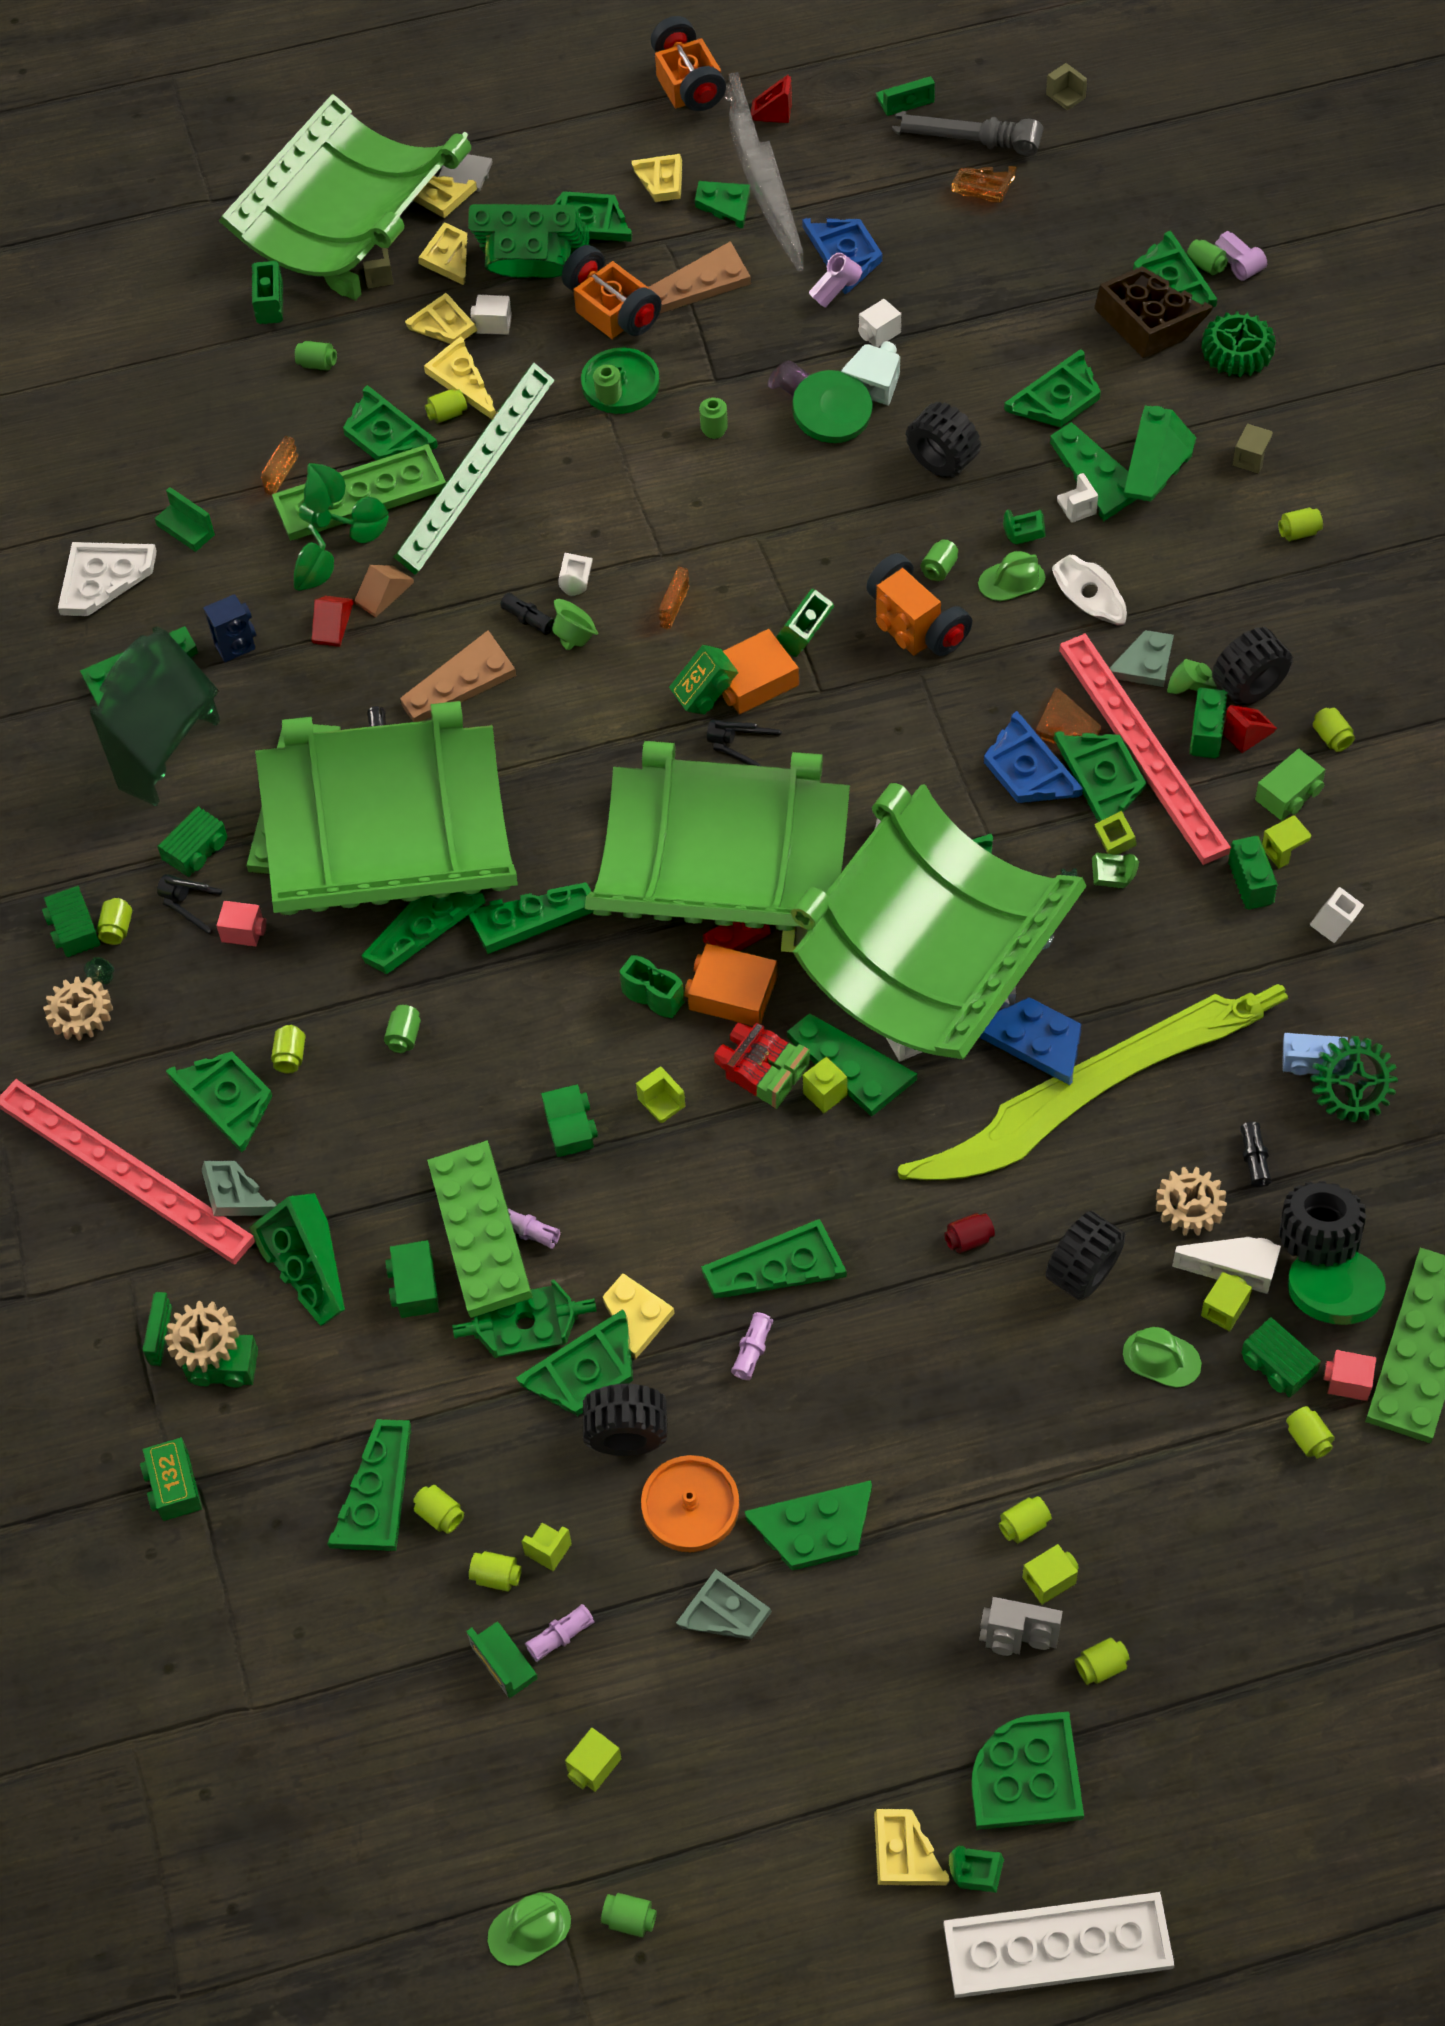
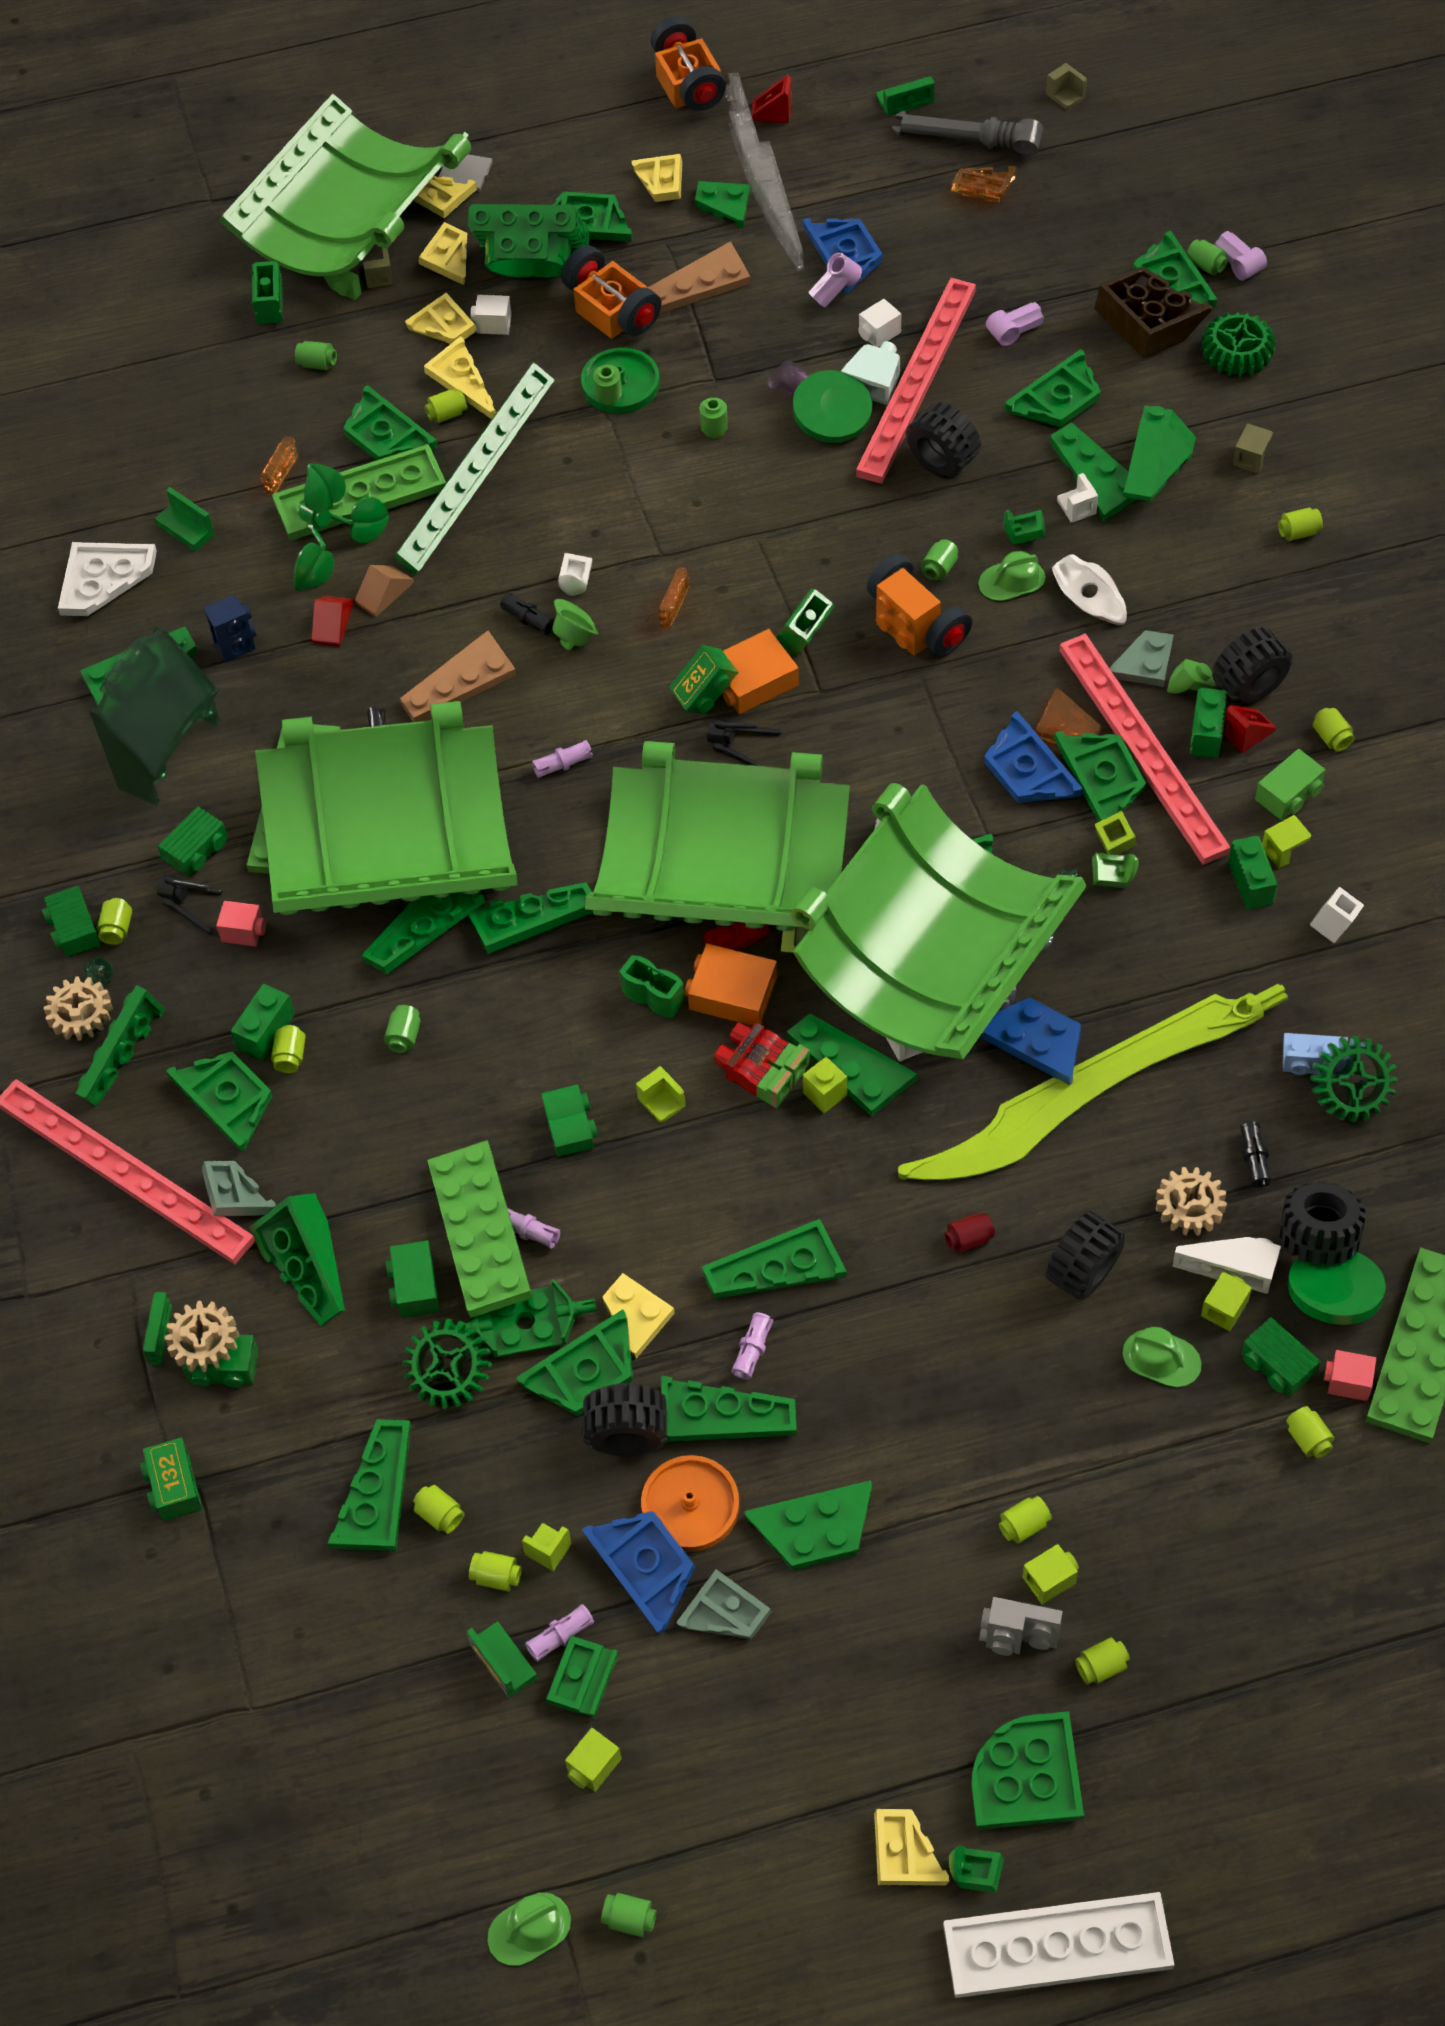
none -> green wing [75,985,166,1107]
none -> green brick [231,984,295,1061]
none -> green gear [403,1319,492,1409]
none -> lavender pin [532,740,593,778]
none -> green plate [546,1636,619,1719]
none -> blue wing [582,1511,696,1634]
none -> green wing [661,1375,797,1442]
none -> coral plate [856,278,976,484]
none -> lavender piece [986,302,1044,346]

